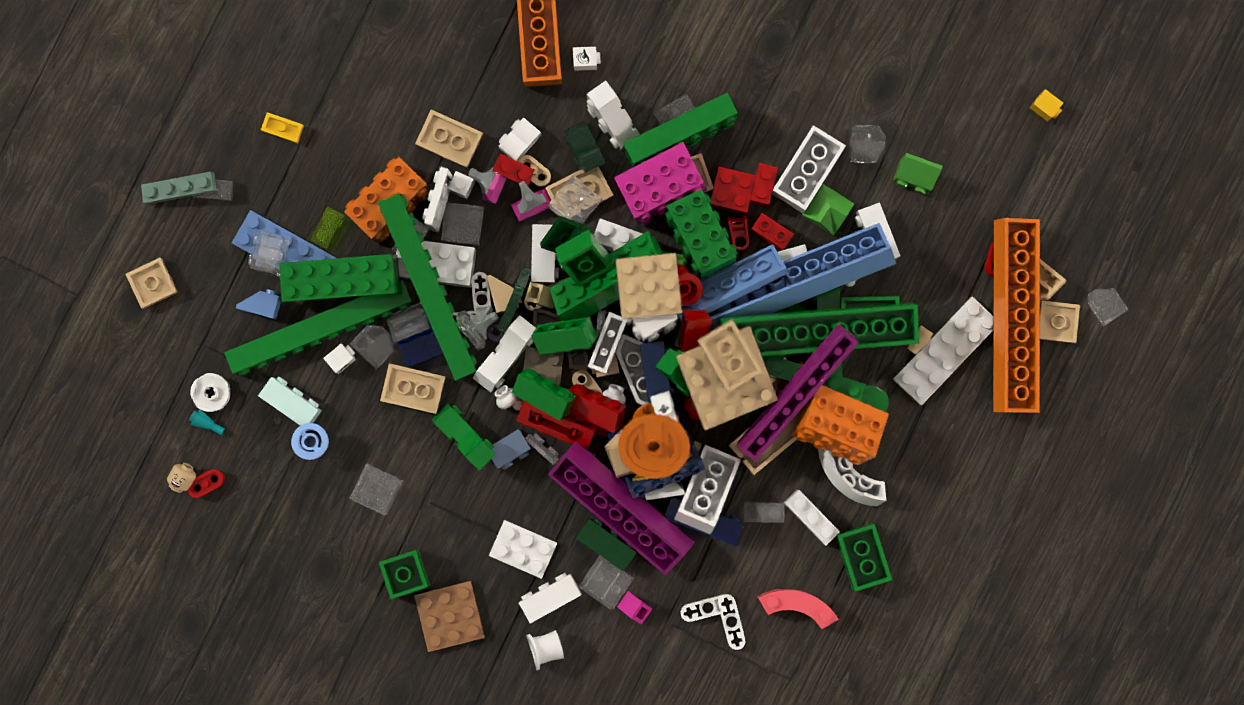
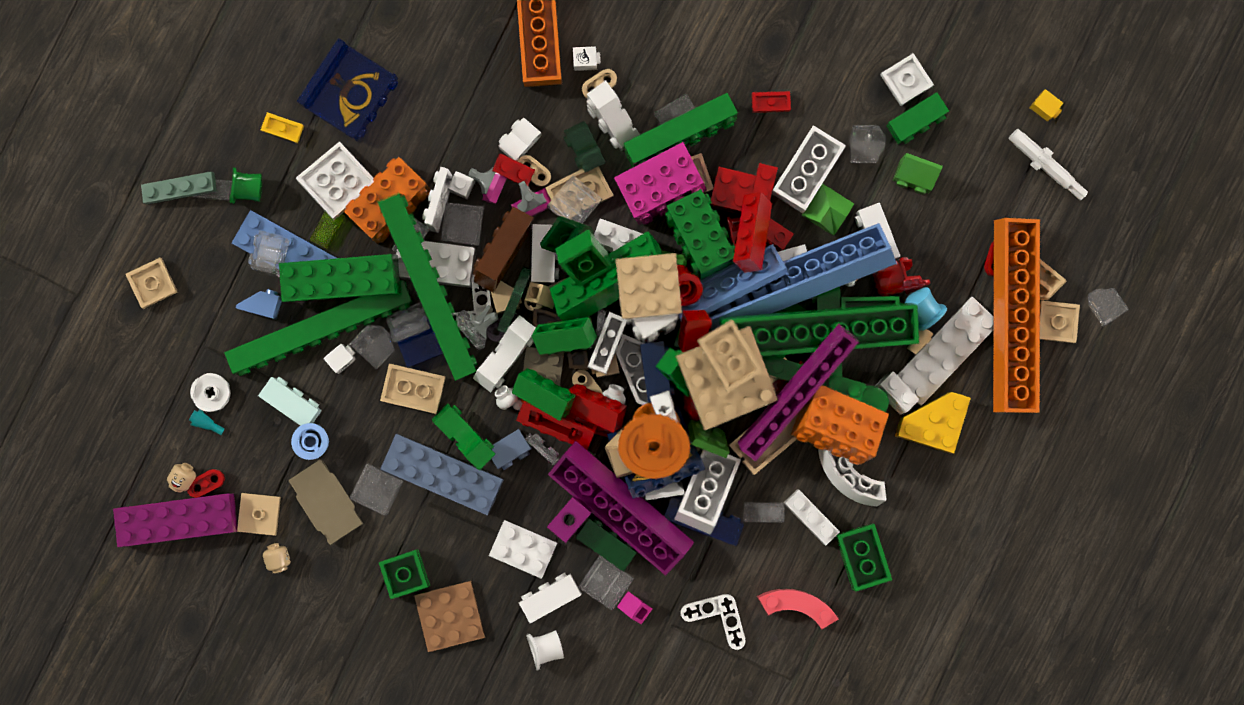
tan plate [415,110,483,168] -> none
none -> magenta brick [113,493,238,547]
none -> green piece [230,167,262,203]
none -> tan plate [237,493,281,535]
none -> tan head [263,543,291,573]
none -> dark tan piece [288,459,363,545]
none -> white plate [296,141,374,220]
none -> clear blue panel [297,38,398,141]
none -> sand blue brick [380,434,504,515]
none -> reddish brown brick [473,206,534,293]
none -> magenta piece [547,497,591,543]
none -> tan plate [582,69,617,98]
none -> bright green plate [687,419,730,458]
none -> red brick [733,192,772,273]
none -> red plate [752,91,791,113]
none -> red helmet [873,257,931,297]
none -> white brick [874,371,919,415]
none -> white plate [880,53,934,106]
none -> green brick [886,92,949,145]
none -> yellow brick [895,392,971,454]
none -> medium azure piece [905,287,947,330]
none -> white piece [1009,129,1088,201]

